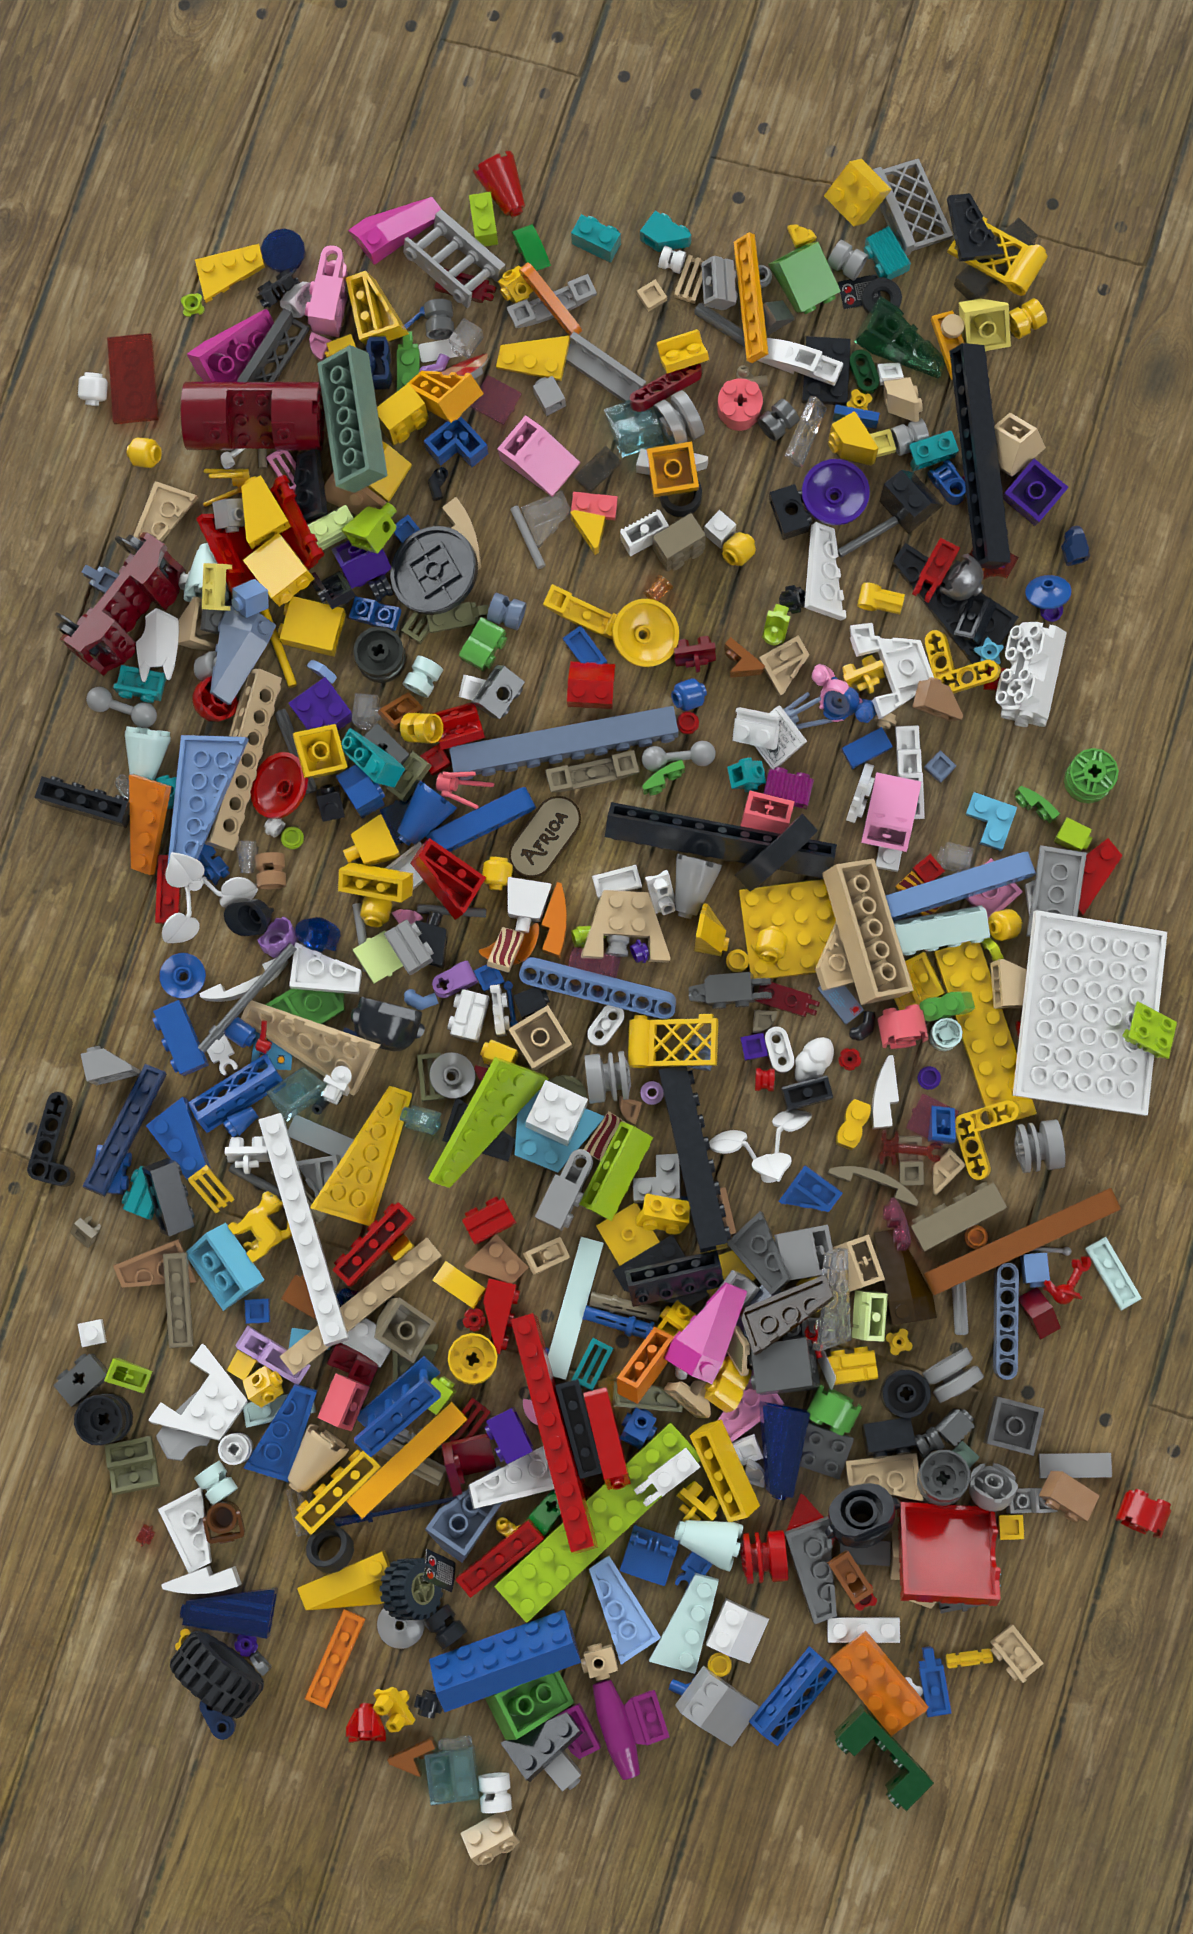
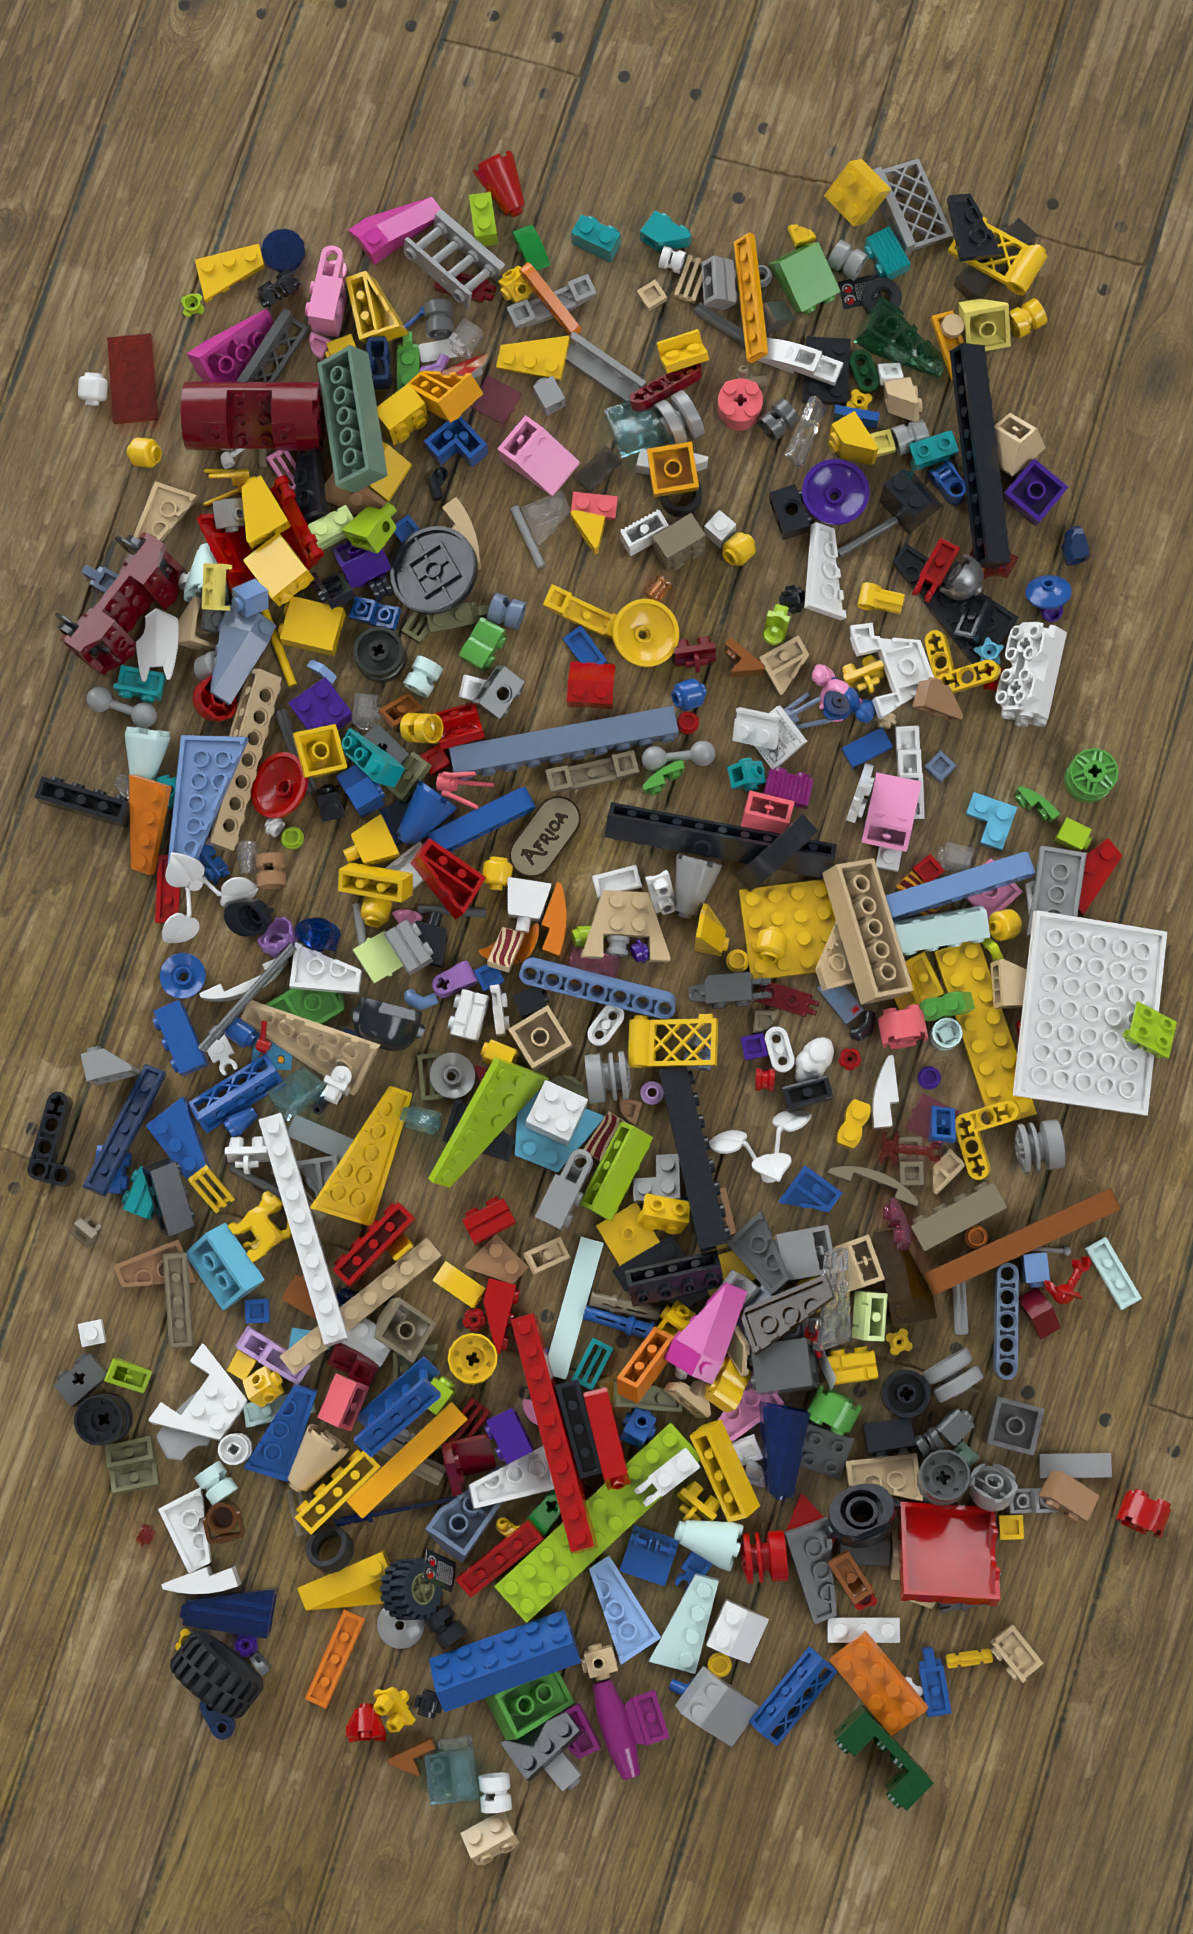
white rock [280,282,312,318] -> none
blue hinge [504,981,518,1027] -> none

